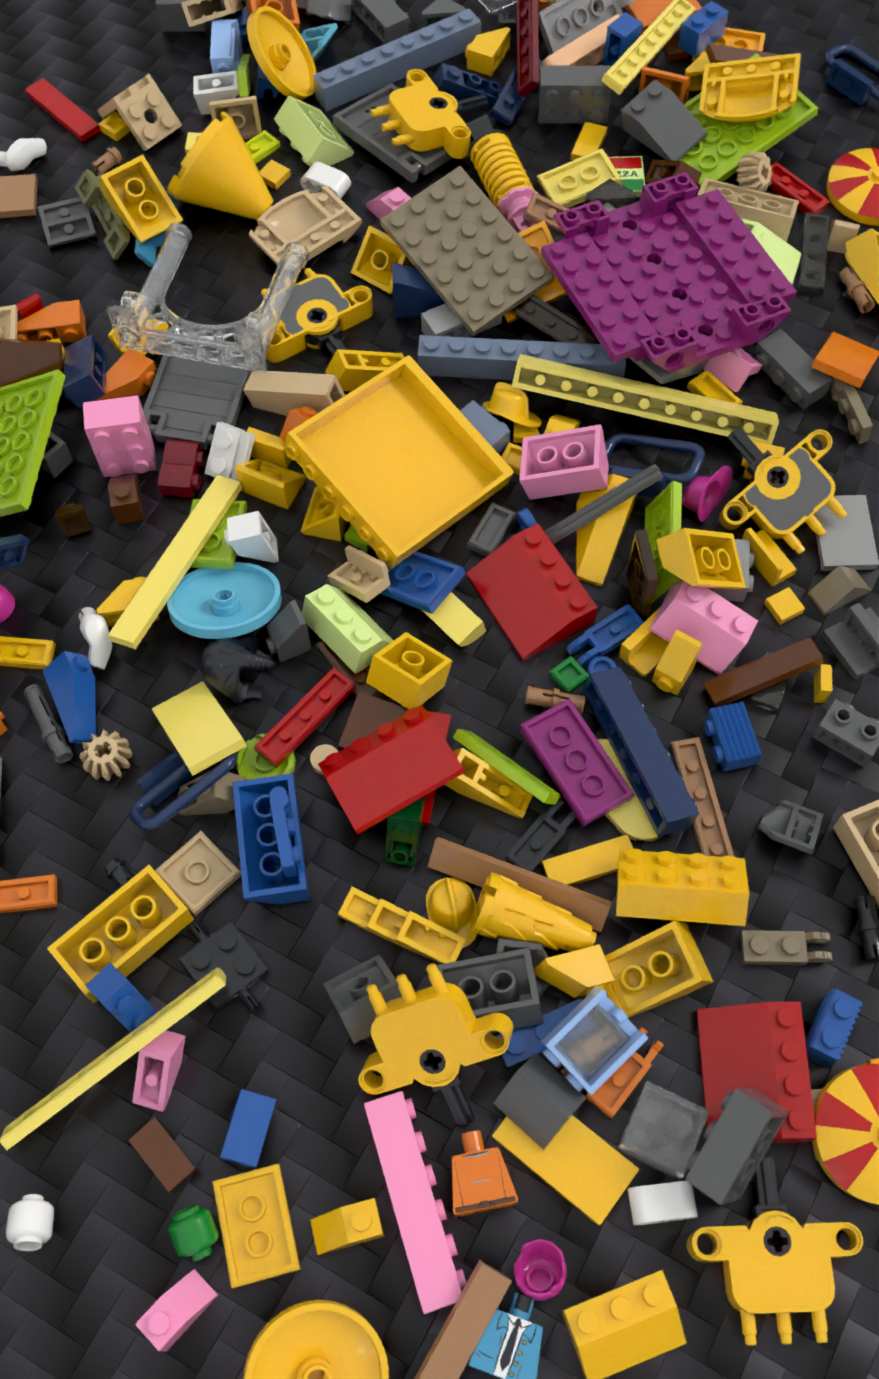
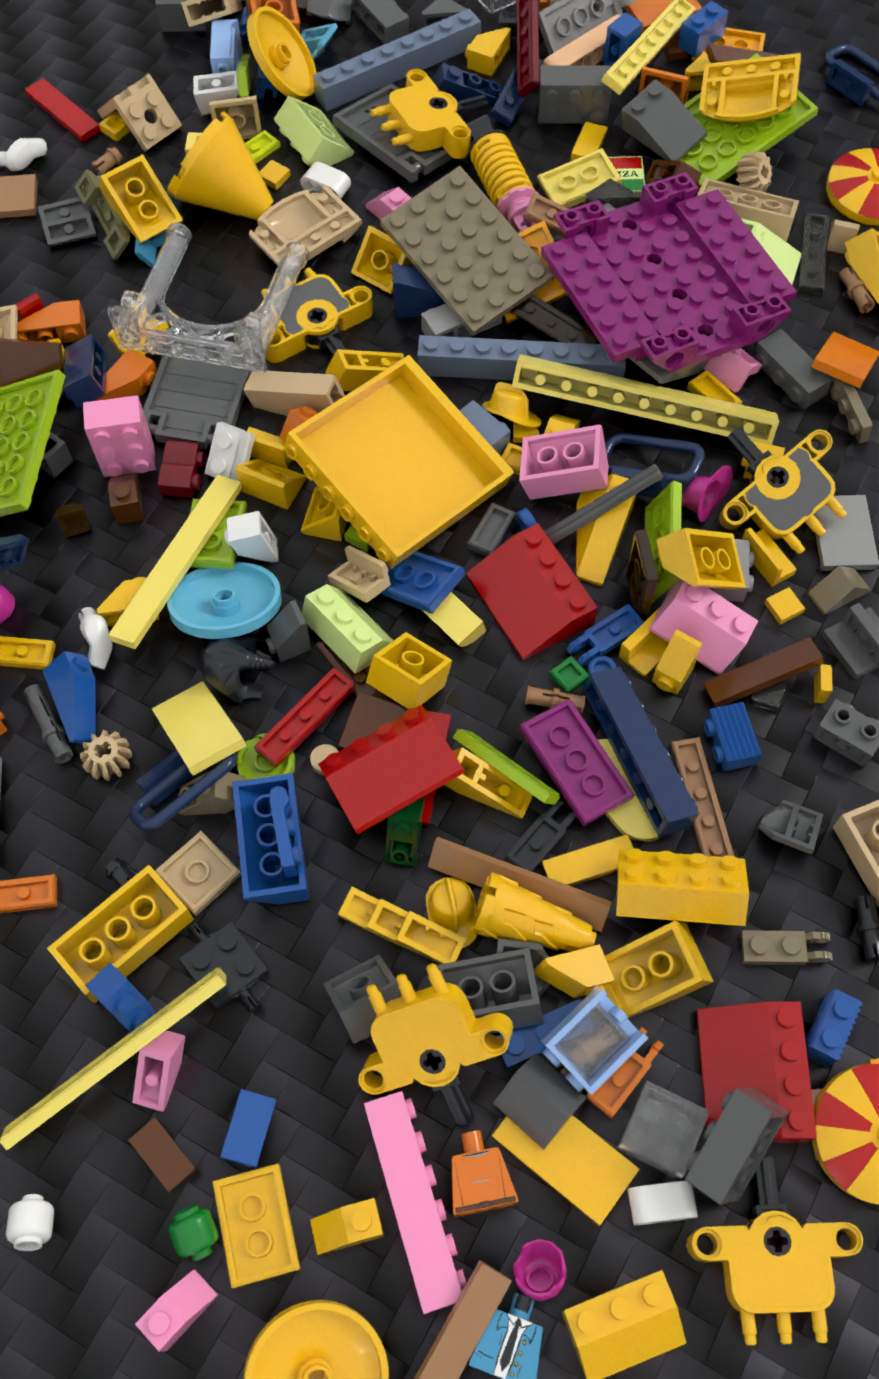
red tile [768,162,830,219] -> none

